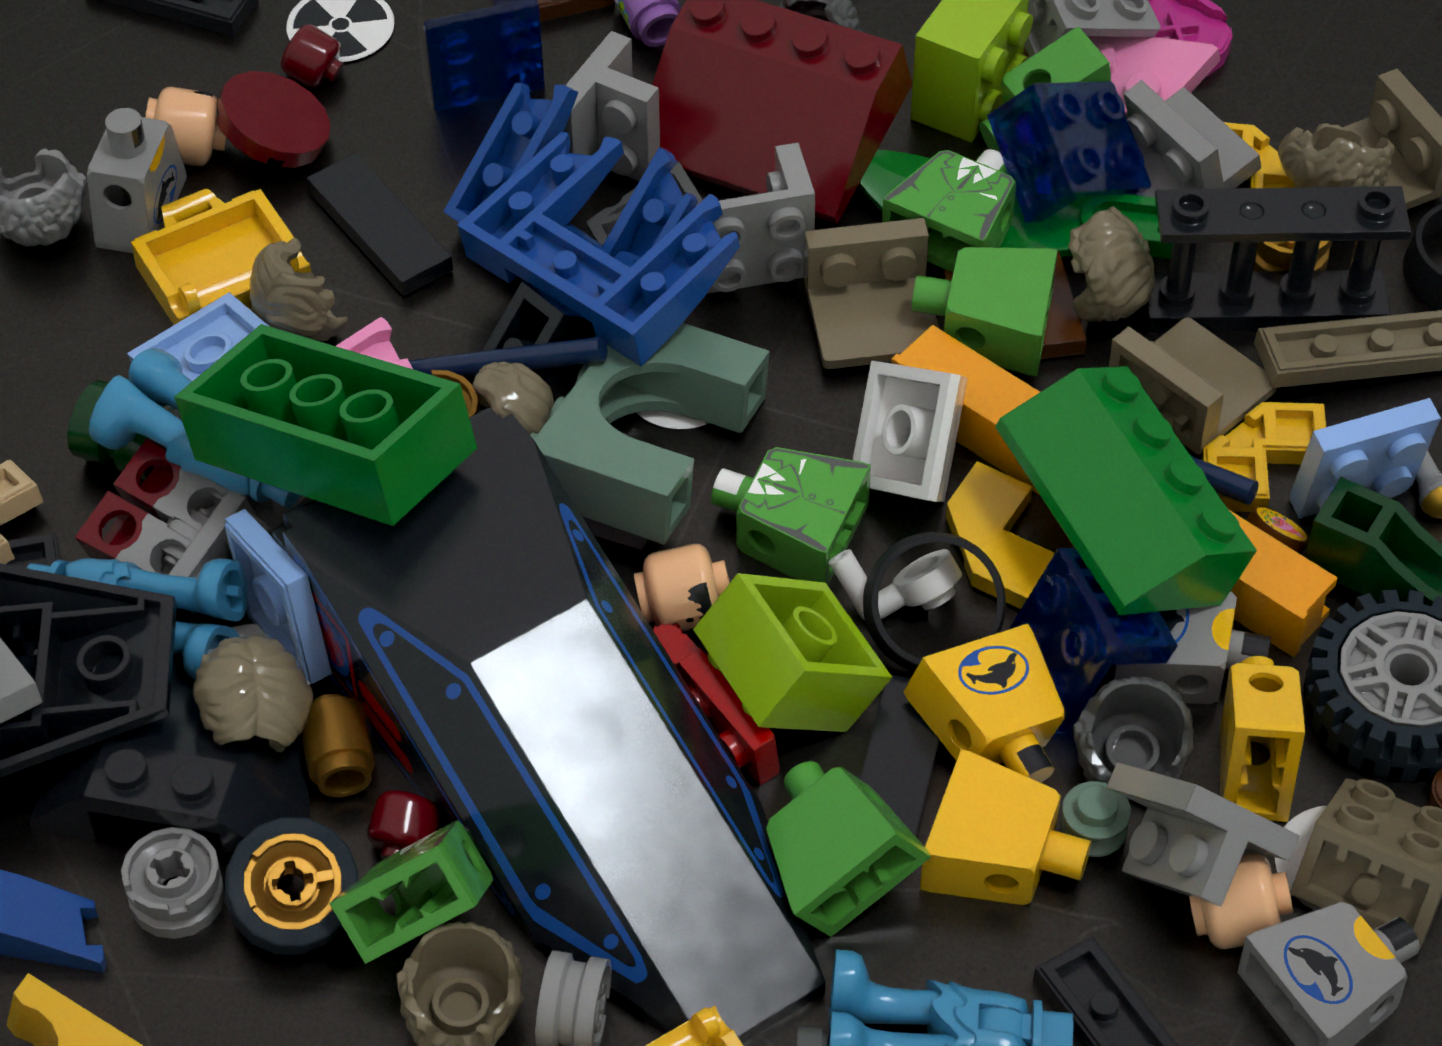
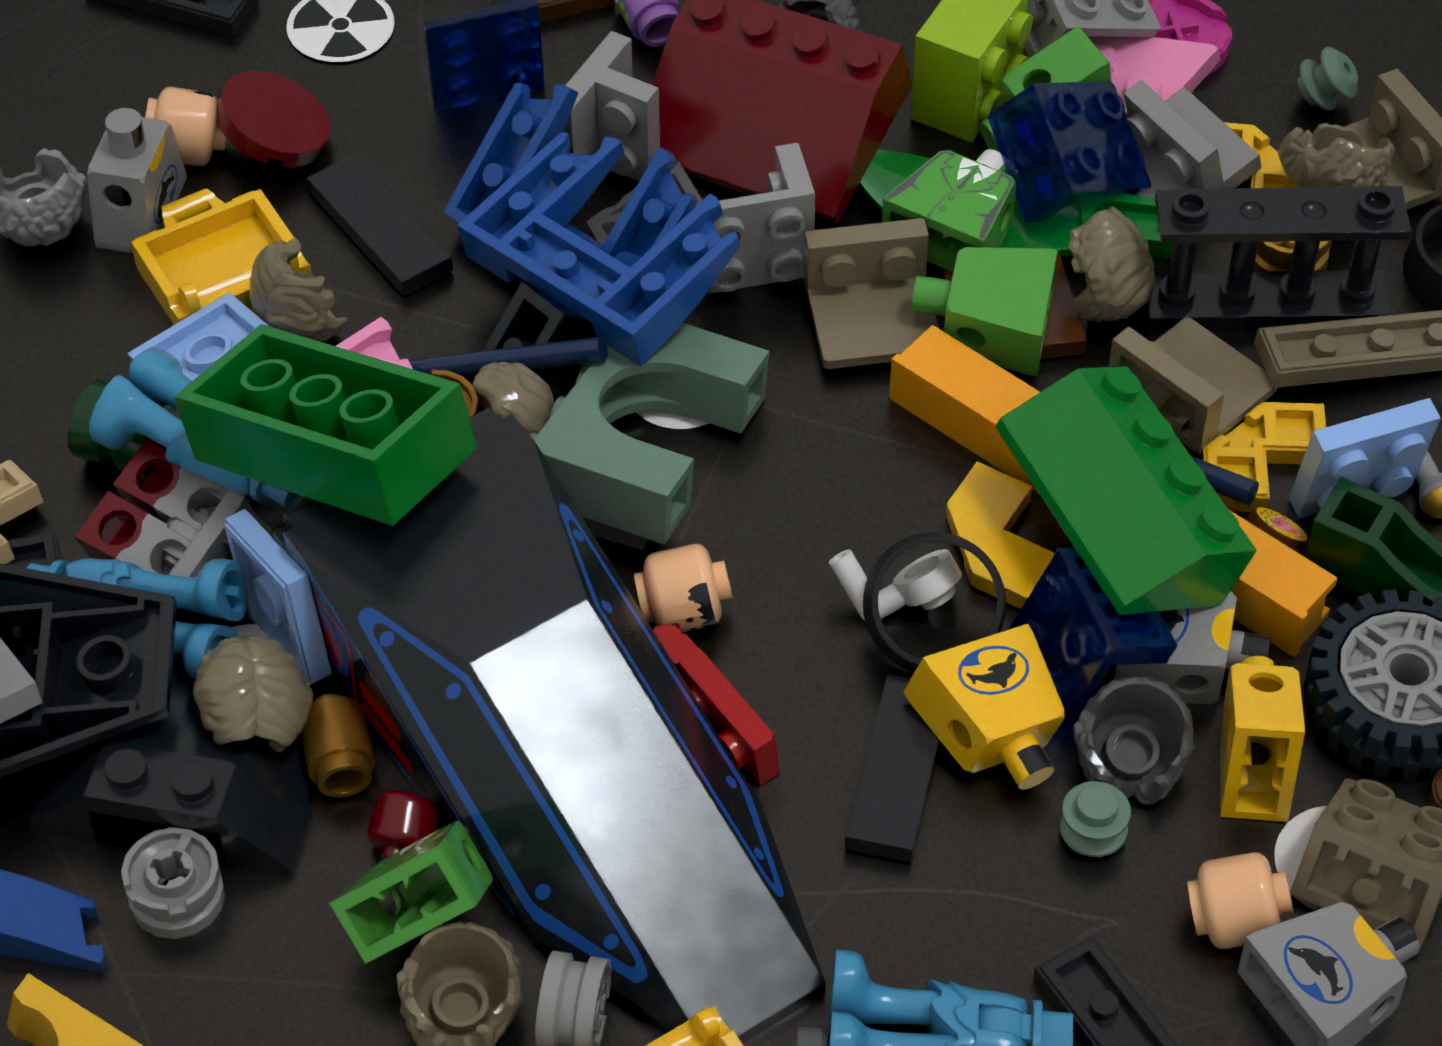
wheel [225,817,358,955] -> none
dark red piece [280,24,344,88] -> none
lime brick [693,573,893,732] -> none
bright green torso [711,447,871,585] -> none
bright green torso [766,761,931,937] -> none
white slope [853,360,968,502] -> none
yellow torso [920,749,1092,905] -> none
light grey bracket [1106,762,1300,907] -> none
none -> sand green wheel [1298,46,1358,111]

